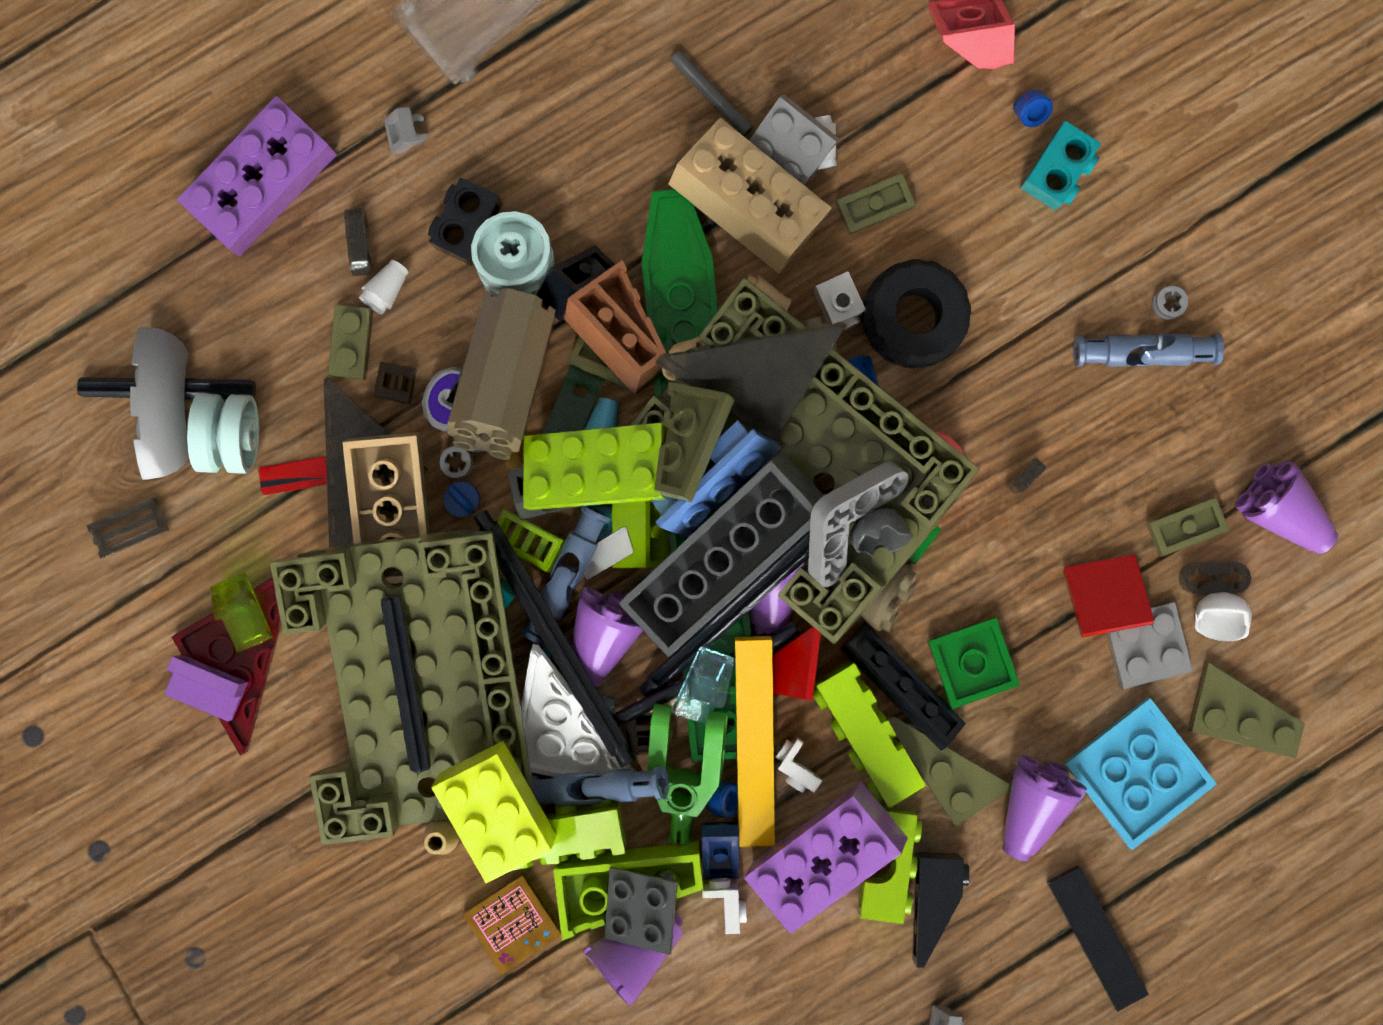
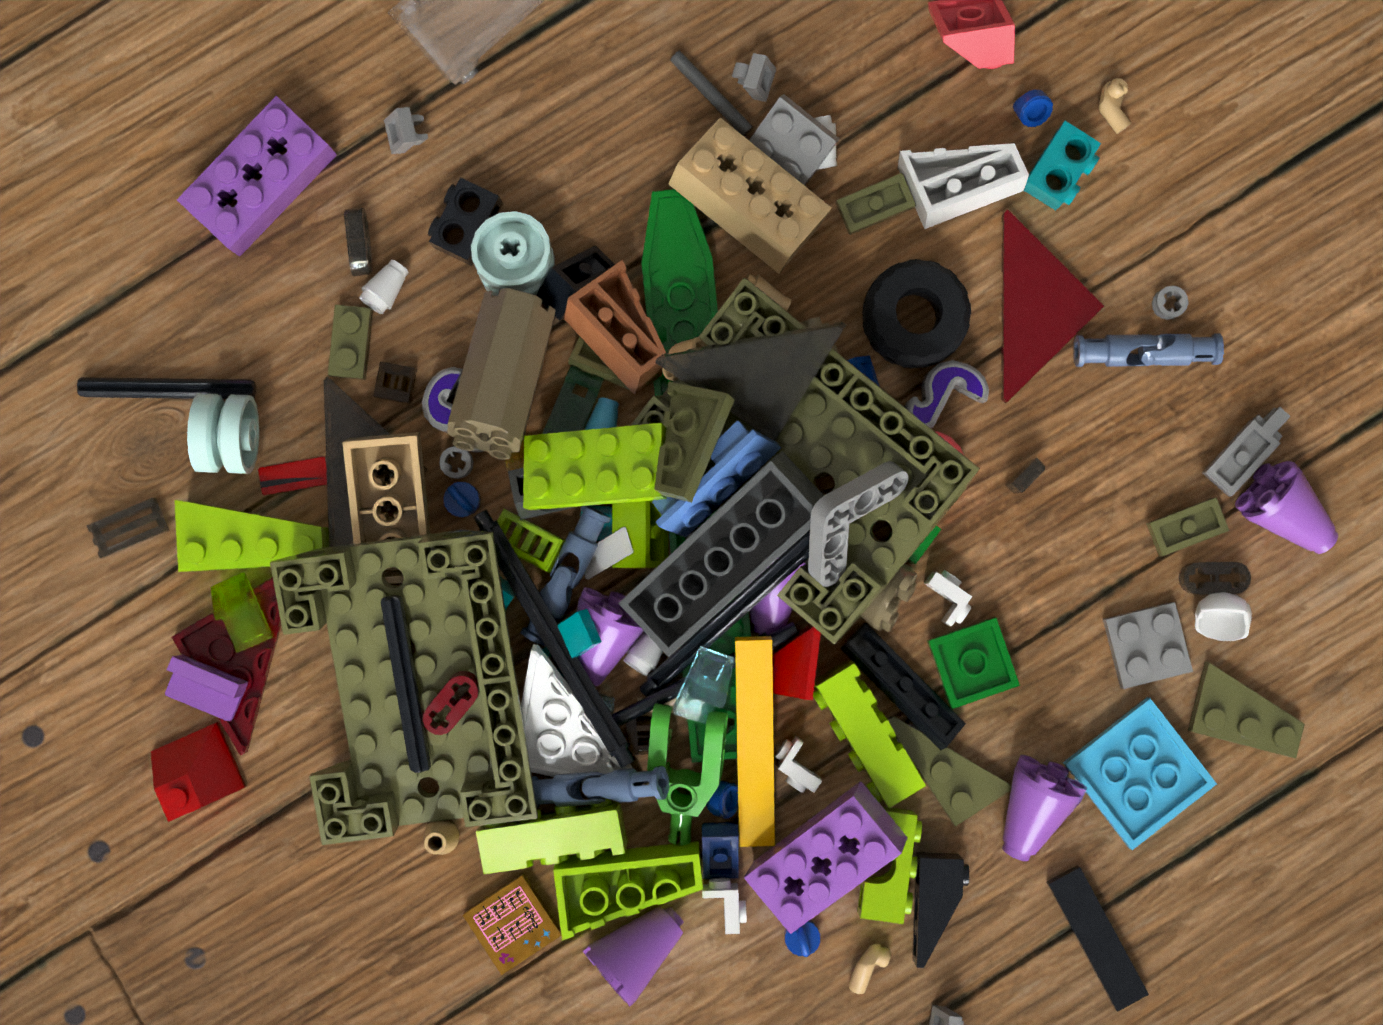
light grey brick [130,327,189,479] -> none
neon yellow brick [431,741,556,883] -> none
dark grey hinge [604,867,677,955] -> none
white brick [813,272,865,331] -> none
dark grey hair [850,507,913,556] -> none
red tile [1063,554,1154,638] -> none
none -> red slope [151,722,246,822]
none -> lime wedge [174,500,331,572]
none -> dark red beam [423,671,480,735]
none -> teal tile [557,609,602,658]
none -> white cone [623,632,663,676]
none -> light grey tile [732,53,776,102]
none -> blue tile [784,920,820,957]
none -> tan arm [848,944,891,994]
none -> white wedge [898,143,1029,229]
none -> animal [905,360,989,428]
none -> white bracket [924,570,972,626]
none -> dark red tile [1001,210,1104,403]
none -> tan arm [1099,78,1131,134]
none -> light grey hinge [1202,407,1291,497]

